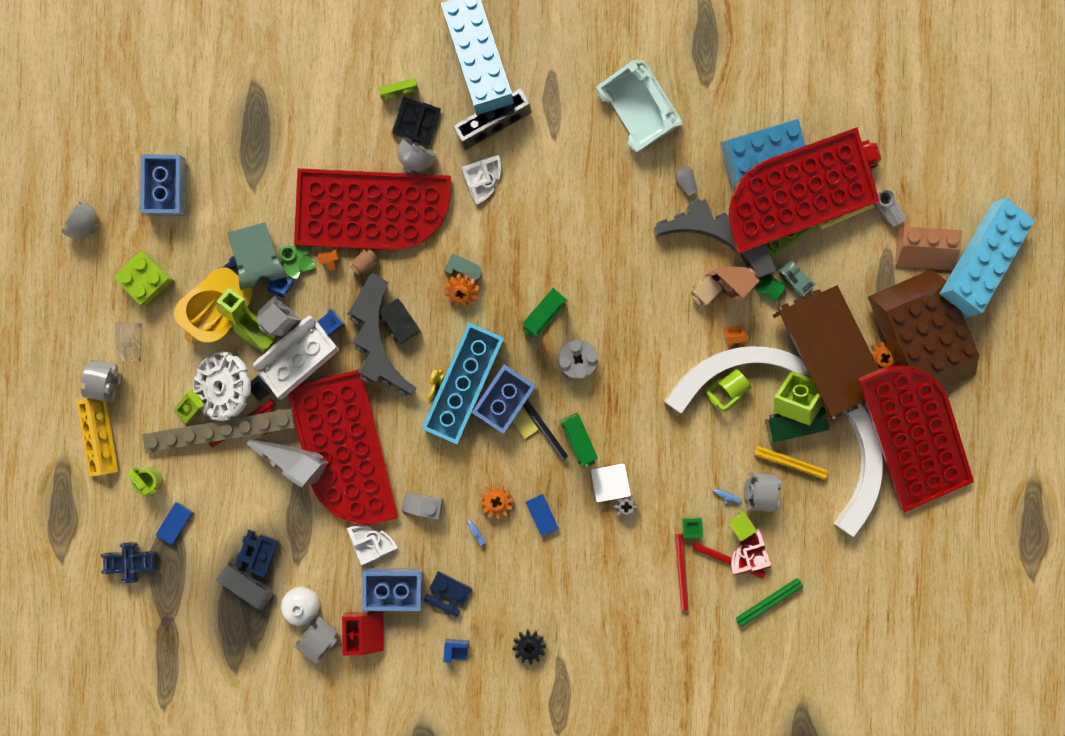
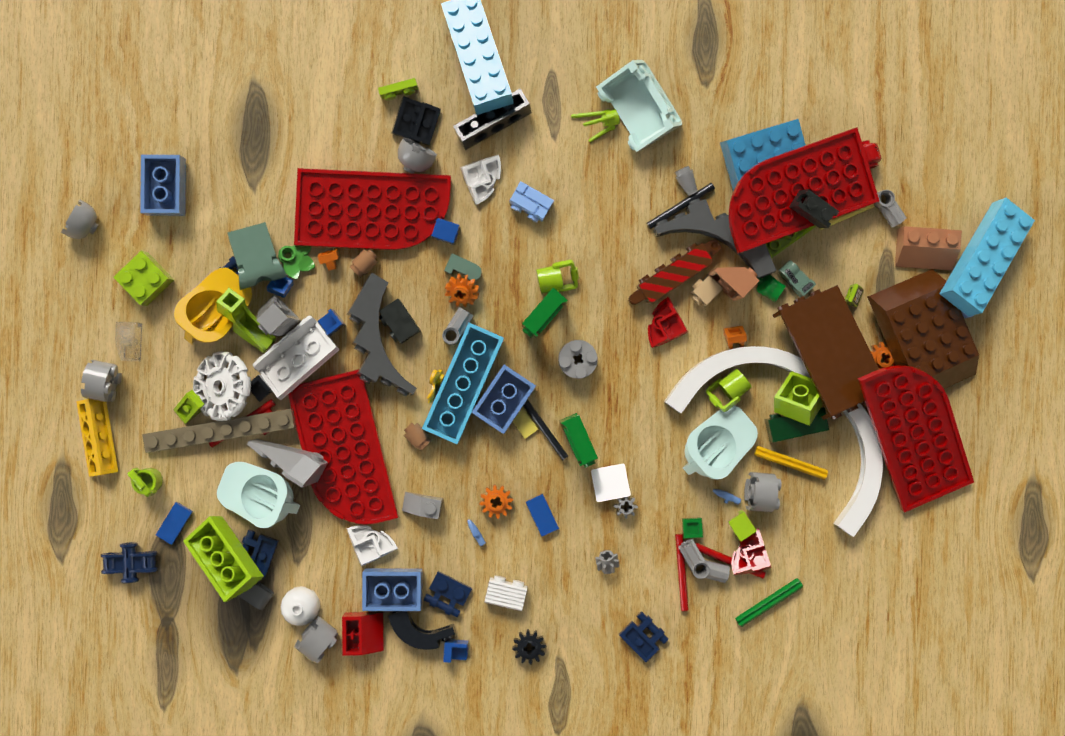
none -> lime slope [183,516,264,602]
none -> light aqua piece [217,462,300,528]
none -> black arch [388,611,456,650]
none -> medium nougat brick [404,423,432,451]
none -> blue panel [431,218,460,245]
none -> light grey piece [442,307,473,345]
none -> white brick [484,576,527,611]
none -> light blue brick [509,181,554,223]
none -> lime piece [536,260,579,293]
none -> lime plant [571,109,620,142]
none -> light grey gear [595,550,619,574]
none -> dark blue plate [619,611,669,662]
none -> reddish brown hinge [628,238,722,305]
none -> black bar [646,183,715,229]
none -> red brick [648,297,688,348]
none -> light grey piece [678,539,730,583]
none -> light aqua piece [683,406,758,480]
none -> pearl dark grey brick [789,189,839,228]
none -> lime slope [845,284,864,307]

